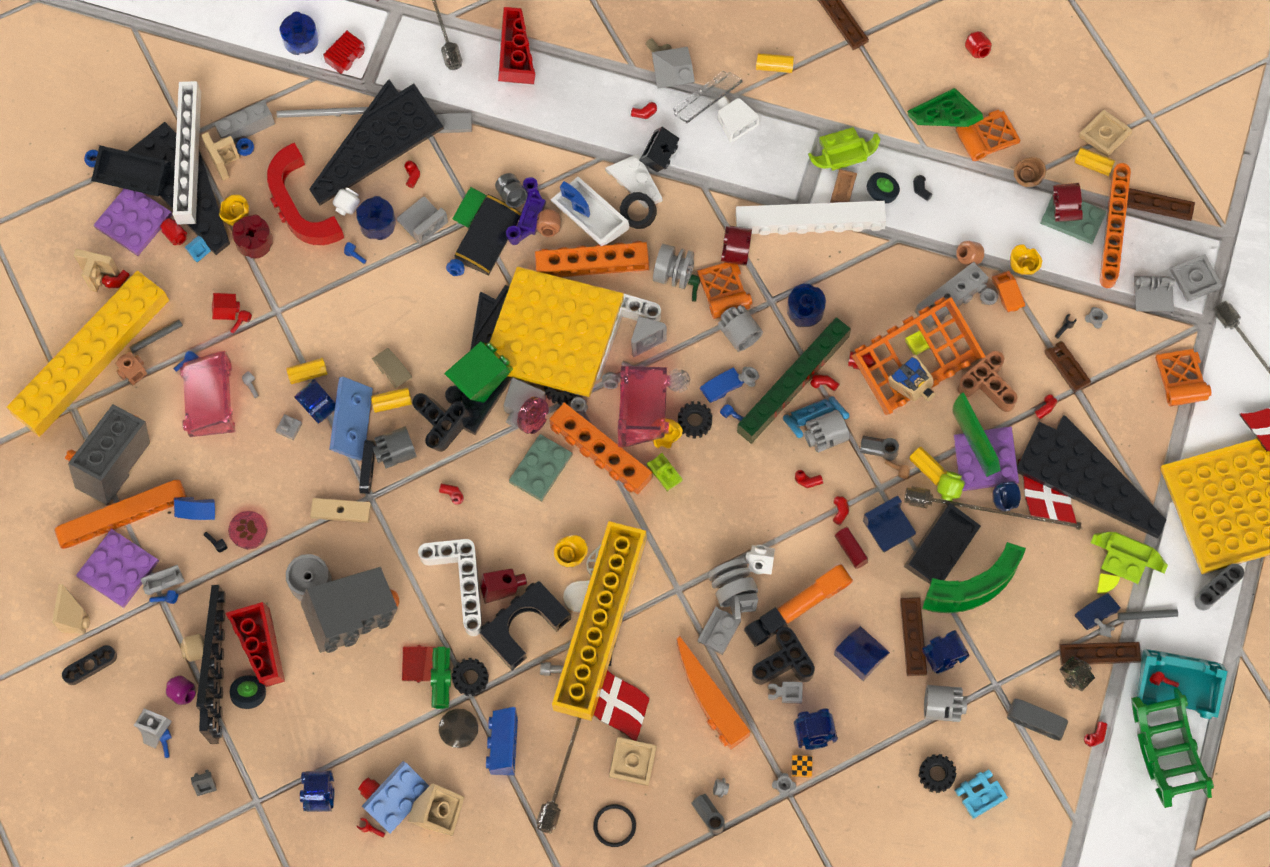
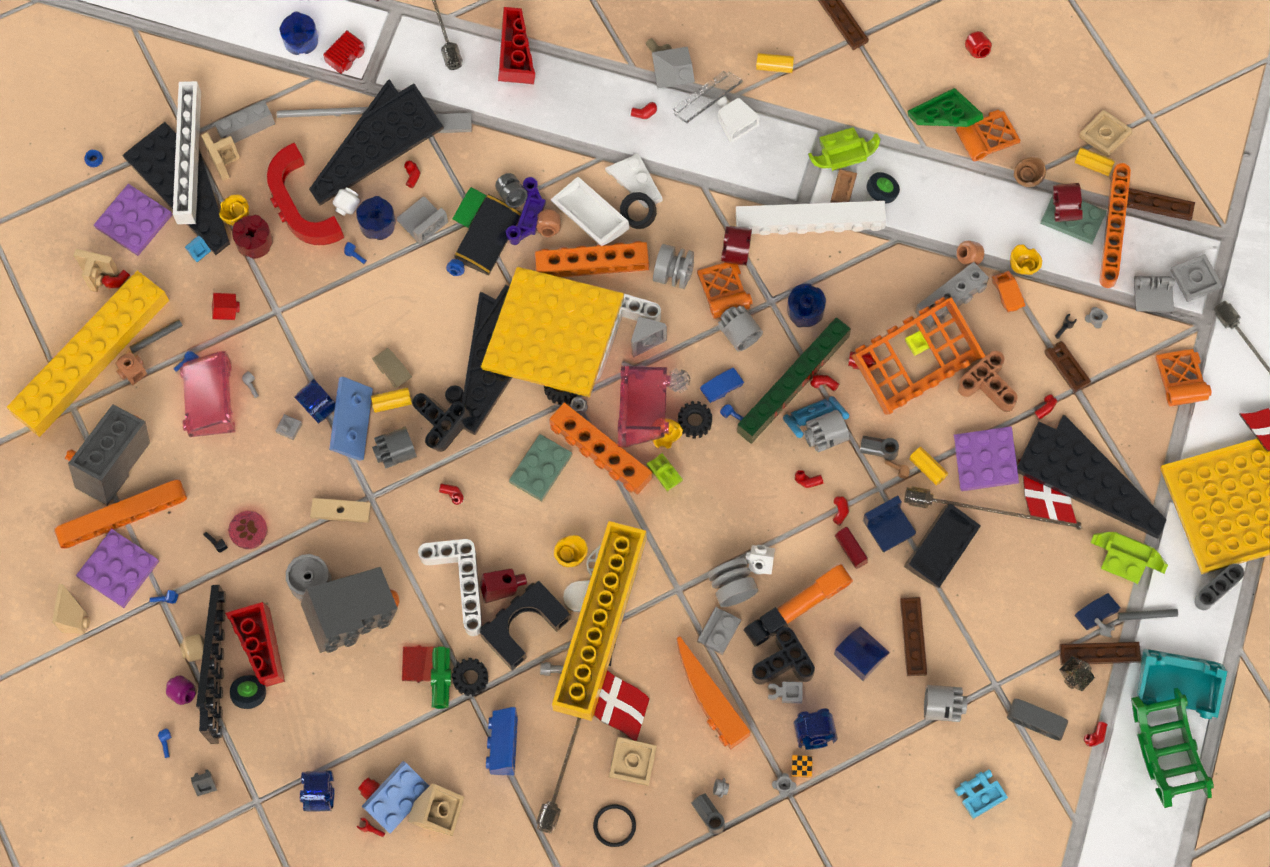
black beam [62,645,117,685] -> none
black slope [91,145,172,197] -> none
light grey slope [134,708,172,749] -> none
light grey hinge [140,564,185,595] -> none
red brick [160,218,187,245] -> none
blue slope [174,497,215,520] -> none
red hand [230,310,252,334] -> none
blue plate [236,138,254,156] -> none
yellow axle [286,358,328,384] -> none
black beam [359,440,376,494] -> none
clear smoke dish [439,709,478,748] -> none
green slope [444,342,513,403] -> none
light grey torso [504,378,546,427] -> none
clear pink tile [517,396,549,434] -> none
blue slope [560,181,590,218] -> none
light grey plate [602,372,620,389] -> none
black brick [639,126,680,172] -> none
dark green hand [688,274,700,302] -> none
light grey tile [730,593,758,619] -> none
light grey plate [738,367,759,387] -> none
torso [888,354,936,401] -> none
black arm [913,175,933,201] -> none
black tyre [918,754,957,793] -> none
green fence [922,542,1026,613] -> none
clear blue brick [922,630,970,674] -> none
lime head [937,471,965,501] -> none
green slope [952,392,1001,477] -> none
light grey piece [980,288,998,305] -> none
dark blue hair [992,482,1021,511] -> none
neon yellow tile [1097,573,1120,594] -> none
red hand [1149,671,1179,687] -> none

